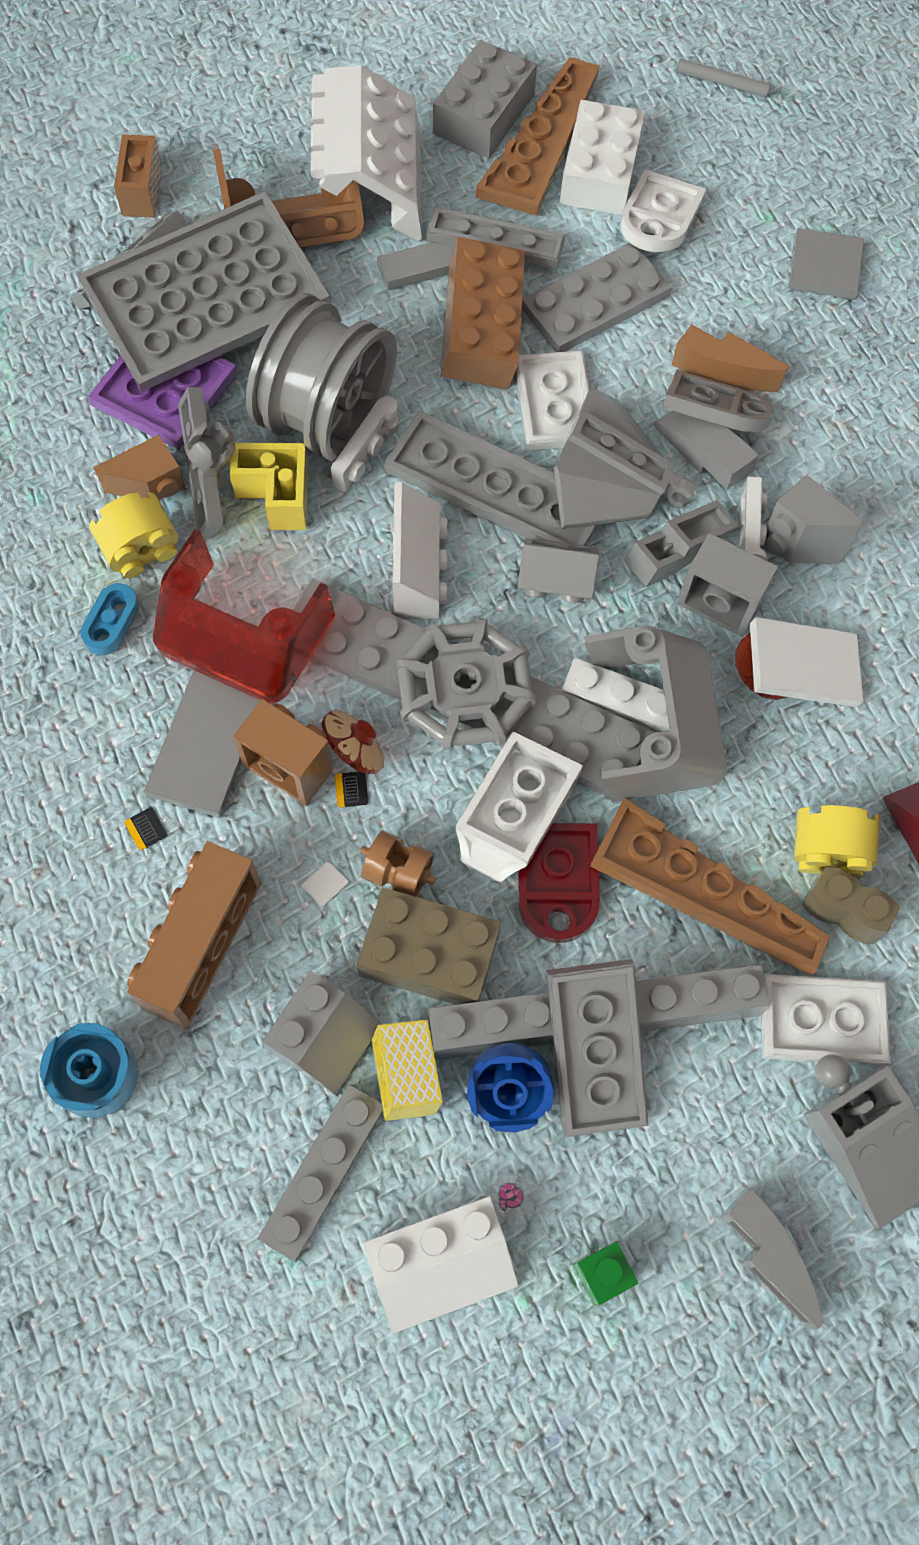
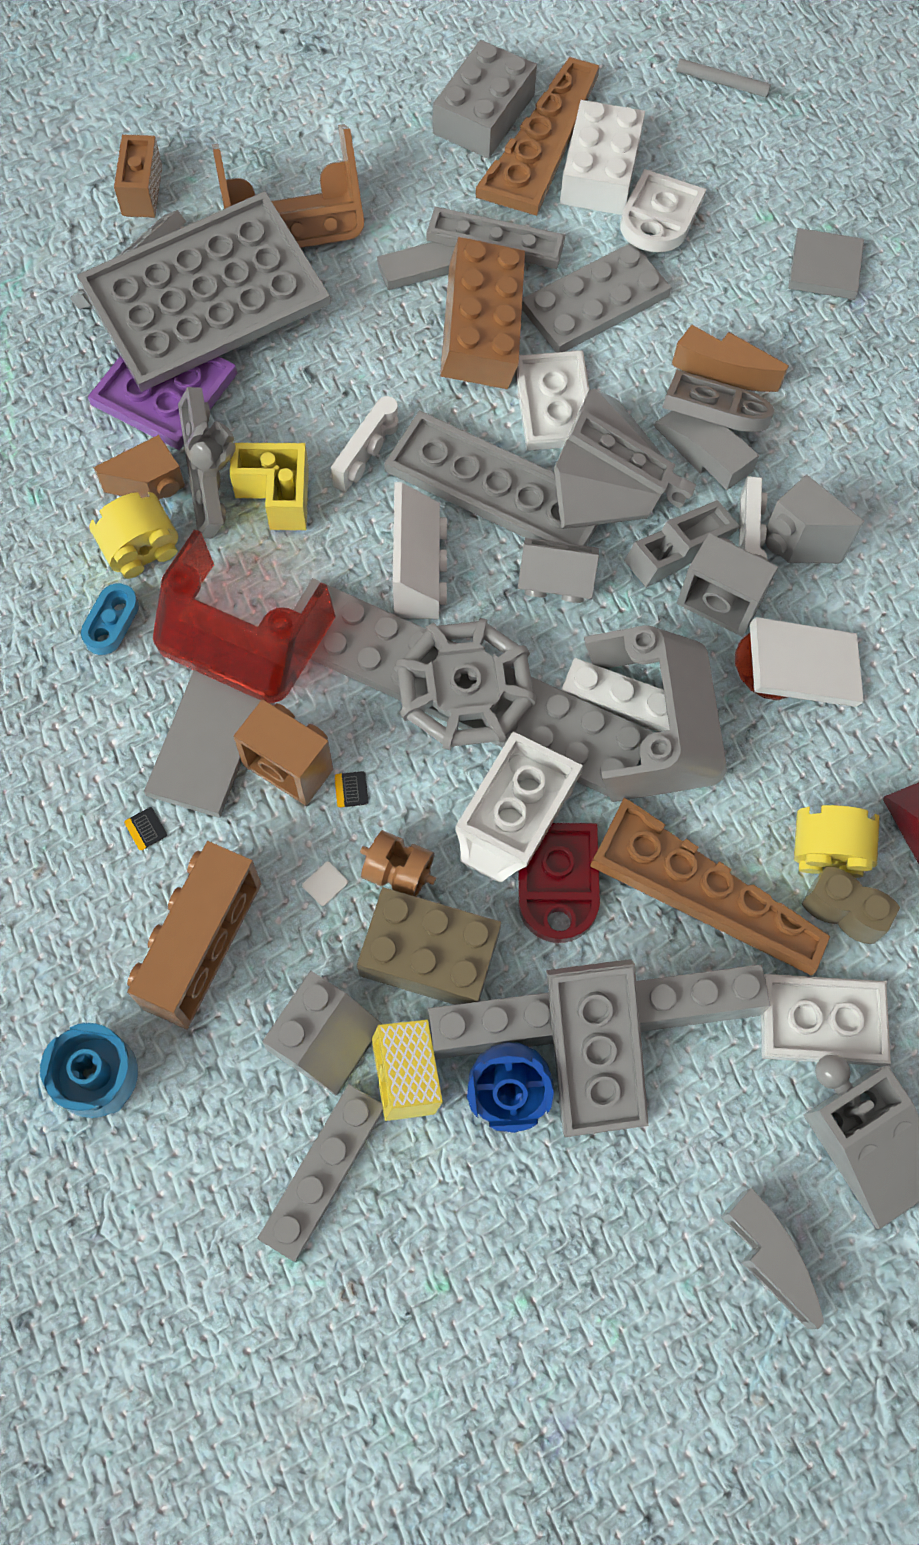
light grey wheel [246,293,397,462] -> none
white slope [311,65,422,241] -> none
dish [321,710,385,774] -> none
white slope [363,1196,518,1334] -> none
clear tile [489,1174,533,1220] -> none
green brick [572,1241,639,1306] -> none

